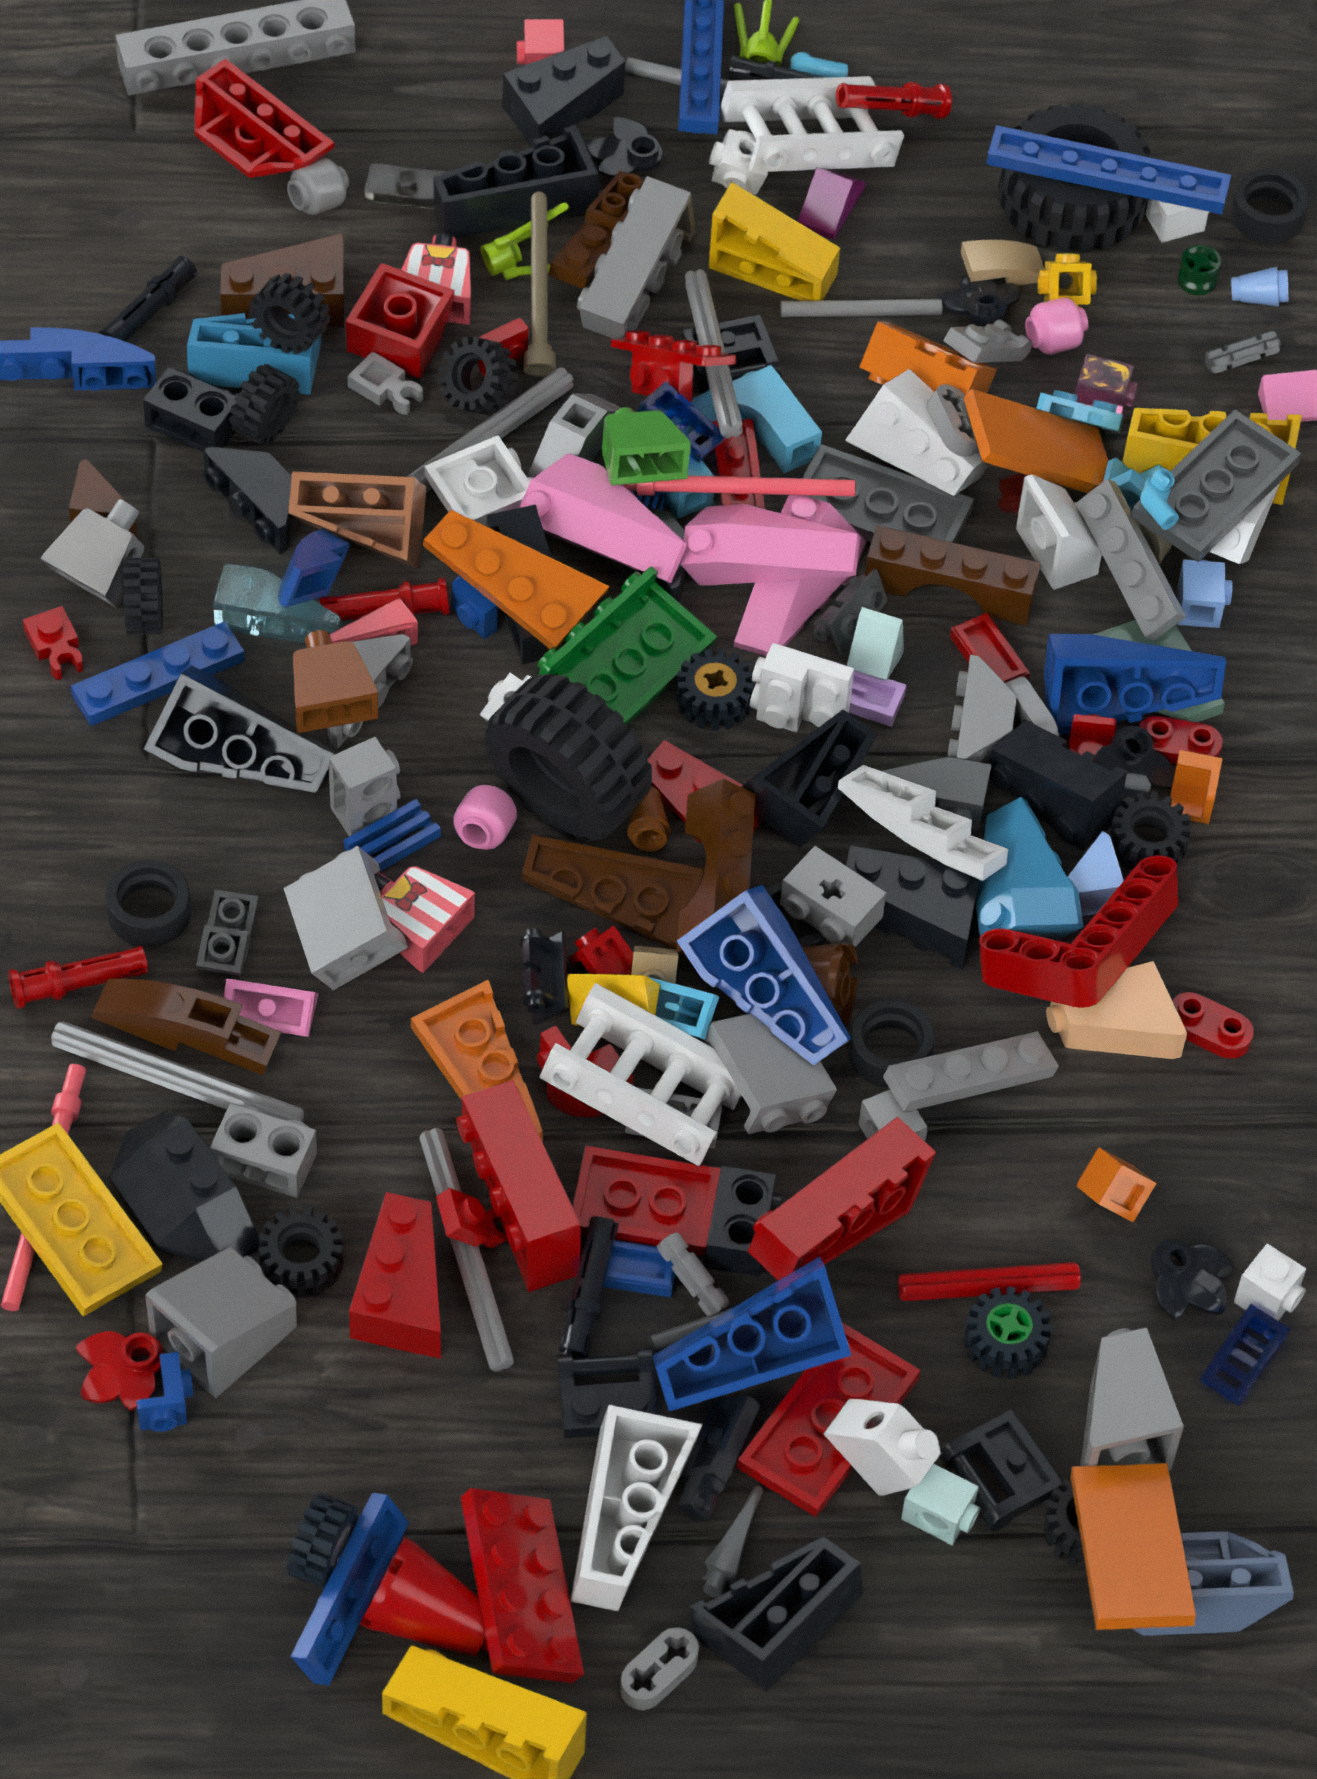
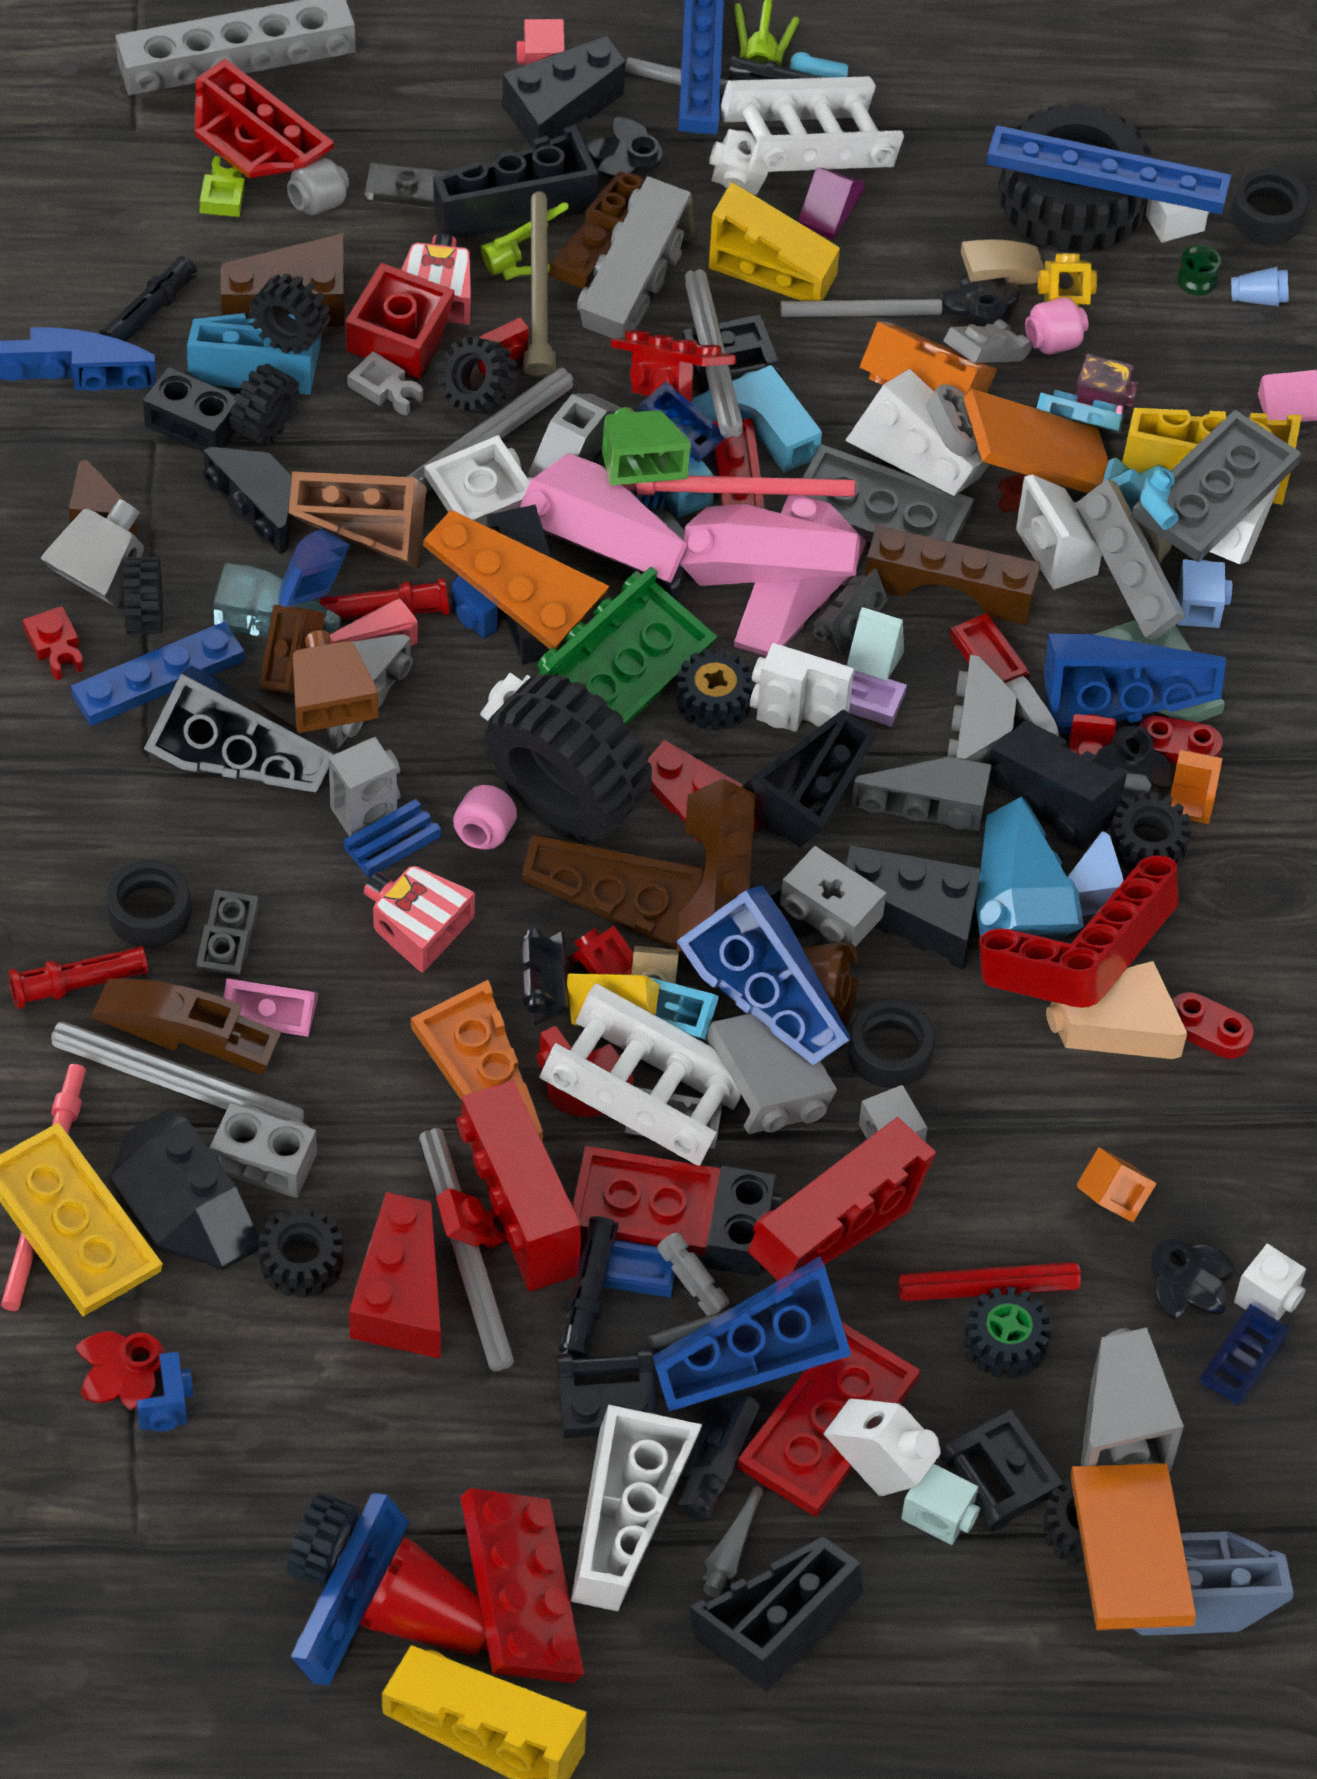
light grey slope [145,1247,297,1399] -> none
light grey panel [284,846,408,990] -> none
light grey beam [620,1627,699,1710] -> none
dark orange cone [627,787,671,852] -> none
red pin [835,82,952,119] -> none
white slope [838,765,1008,881] -> none
light grey plate [883,1031,1059,1112] -> none
dark grey axle [1204,330,1281,374] -> none
none -> lime plate [200,156,244,217]
none -> reddish brown slope [259,604,325,695]

